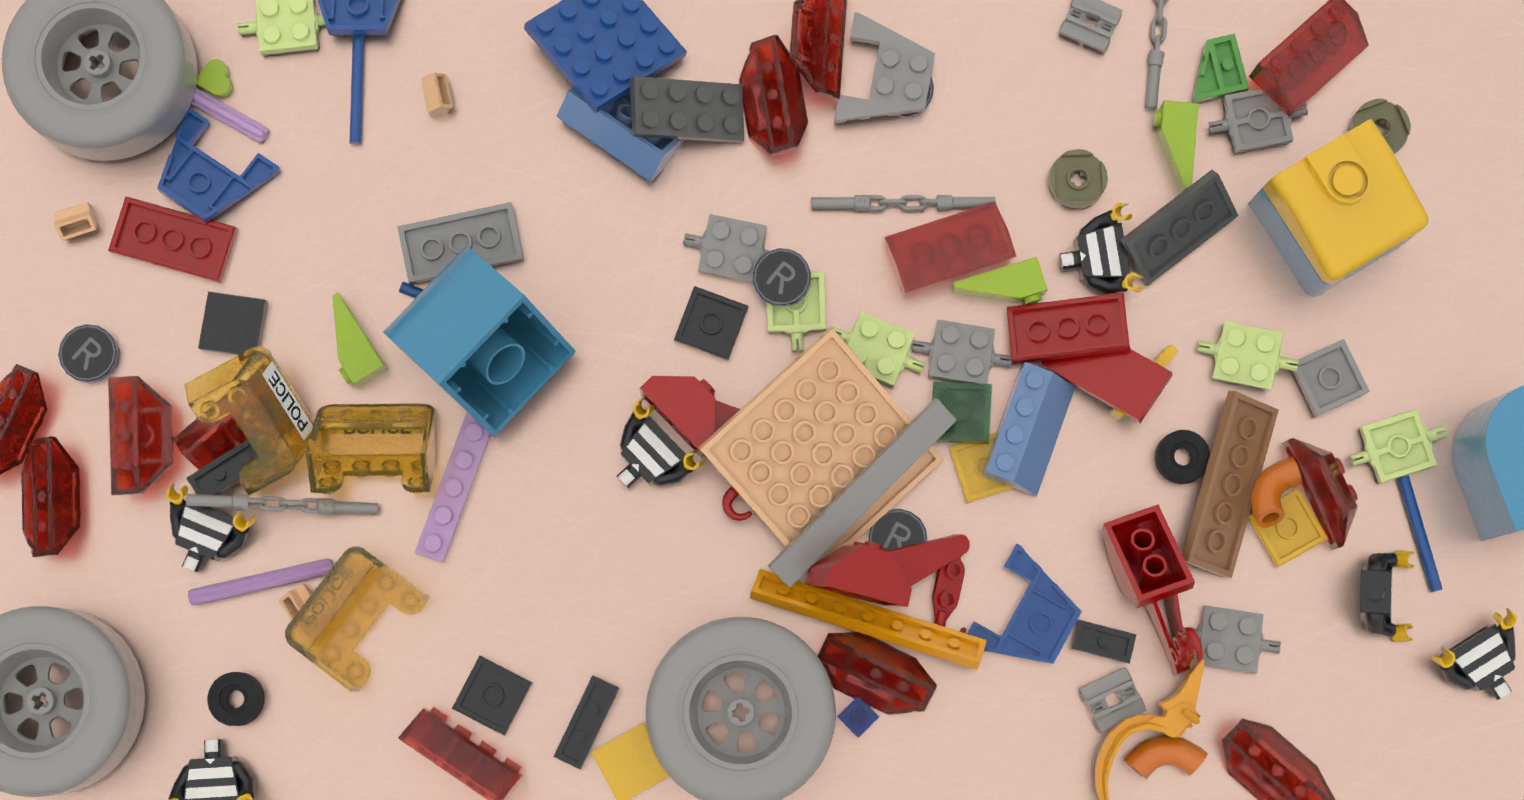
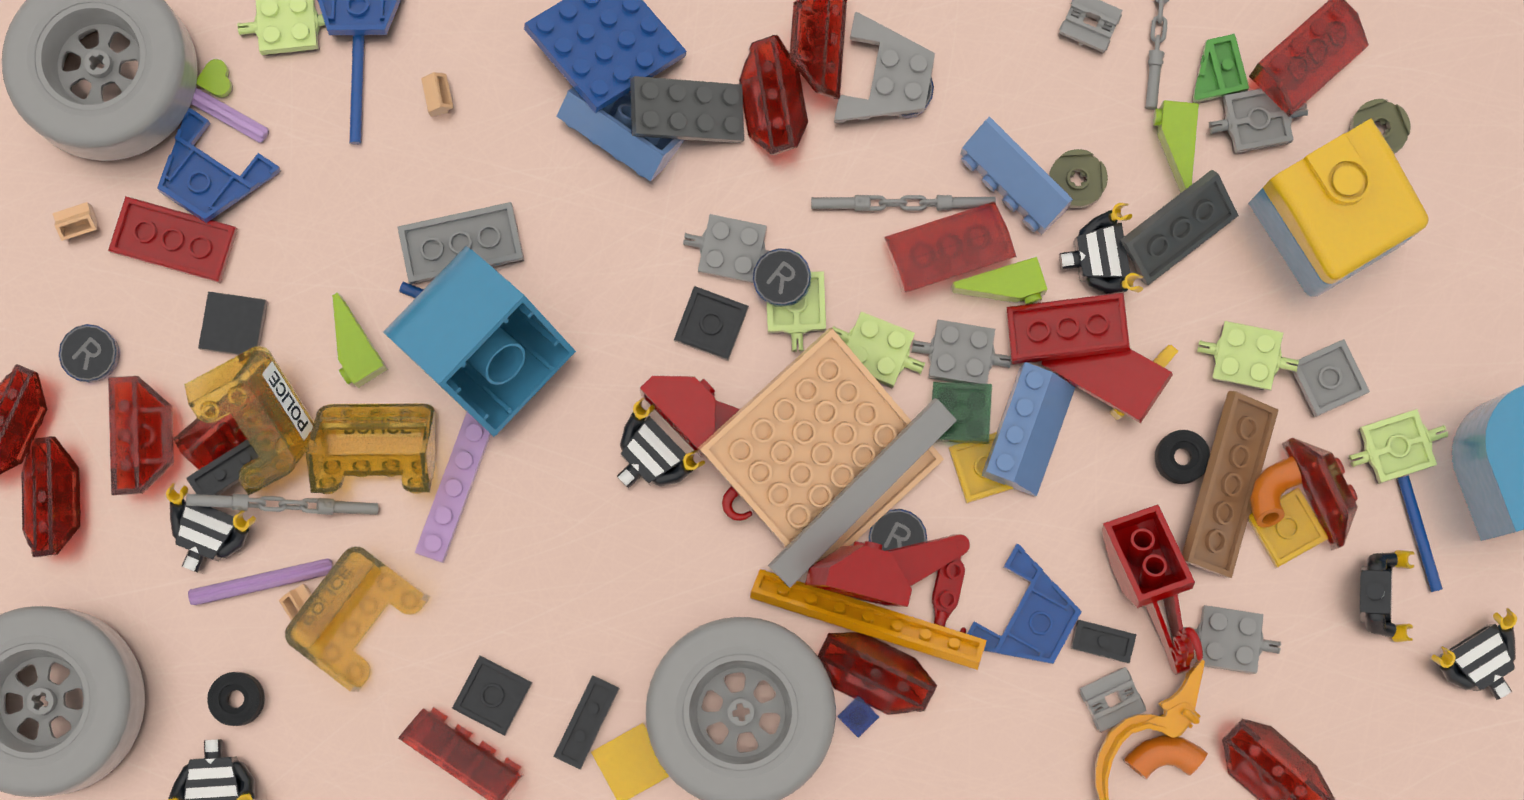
none -> medium blue slope [960,116,1073,235]

